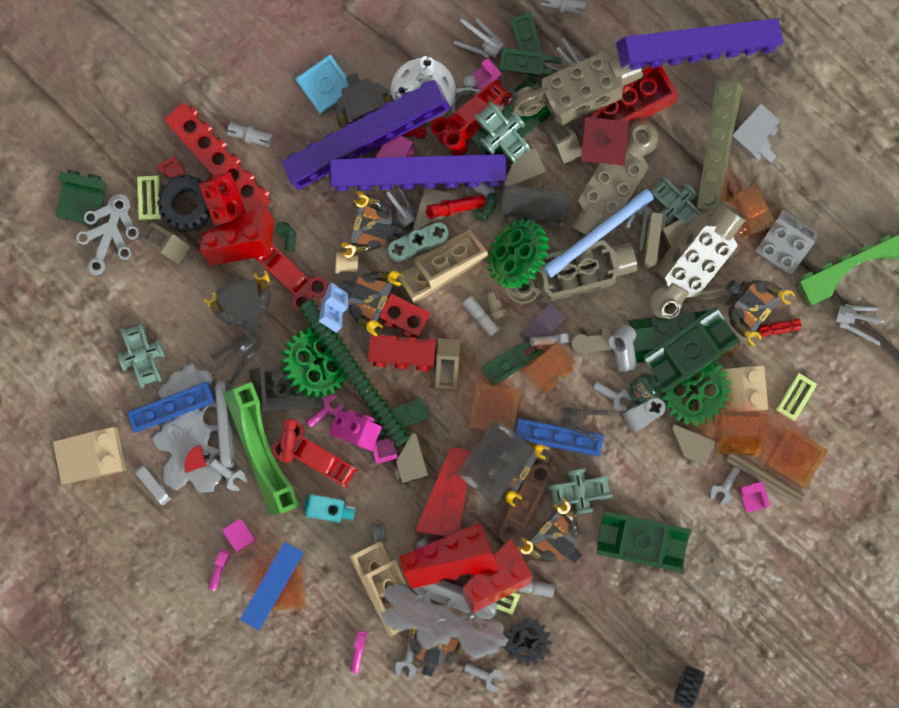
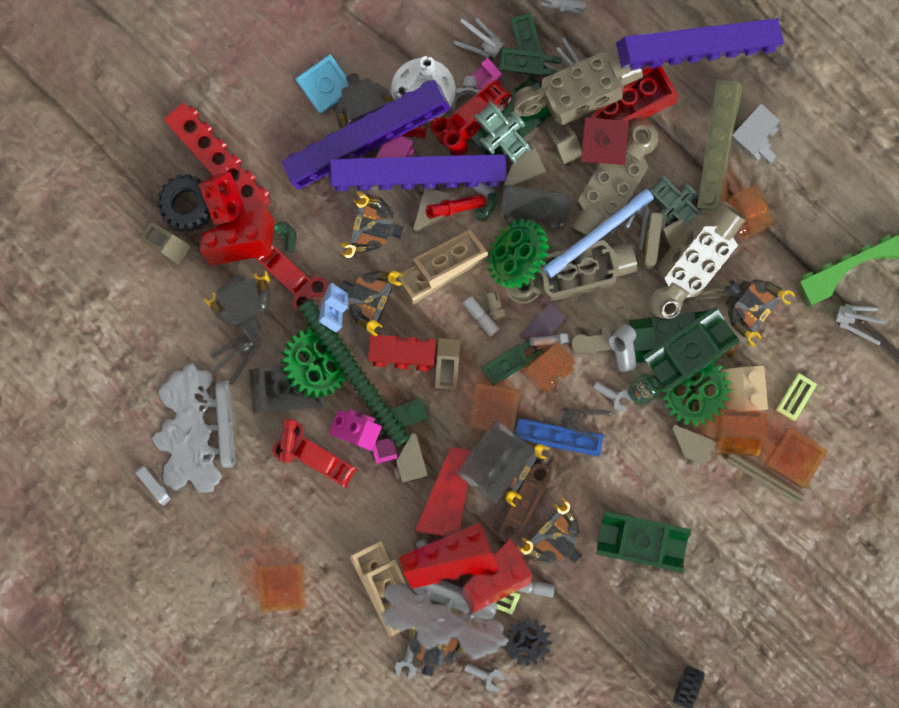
tan slope [53,427,127,485] -> none
dark green bracket [56,170,107,226] -> none
light grey plant [76,194,139,275] -> none
sand green axle [117,321,166,388] -> none
blue tile [127,382,216,433] -> none
yellowish green tile [137,176,161,221] -> none
red tile [156,156,185,178] -> none
red tile [184,445,208,473] -> none
dark pink bar [208,549,230,591] -> none
light grey bar [209,458,247,491] -> none
dark pink panel [222,519,257,552] -> none
bright green arch [223,382,299,516] -> none
light grey pin [227,122,272,147] -> none
blue tile [240,542,304,631] -> none
teal torso [302,493,355,523] -> none
dark pink bar [306,395,344,428] -> none
tan bush [335,252,358,274] -> none
dark pink bar [350,631,367,673] -> none
light grey plant [367,186,416,229] -> none
dark grey bush [372,522,386,543] -> none
red brick [379,294,430,338] -> none
sand green axle [388,222,448,262] -> none
sand green axle [547,468,613,515] -> none
light grey piece [622,398,665,433] -> none
light grey bar [710,466,741,505] -> none
dark pink panel [738,481,770,513] -> none
light grey bracket [756,209,819,274] -> none
red axle [758,318,802,337] -> none

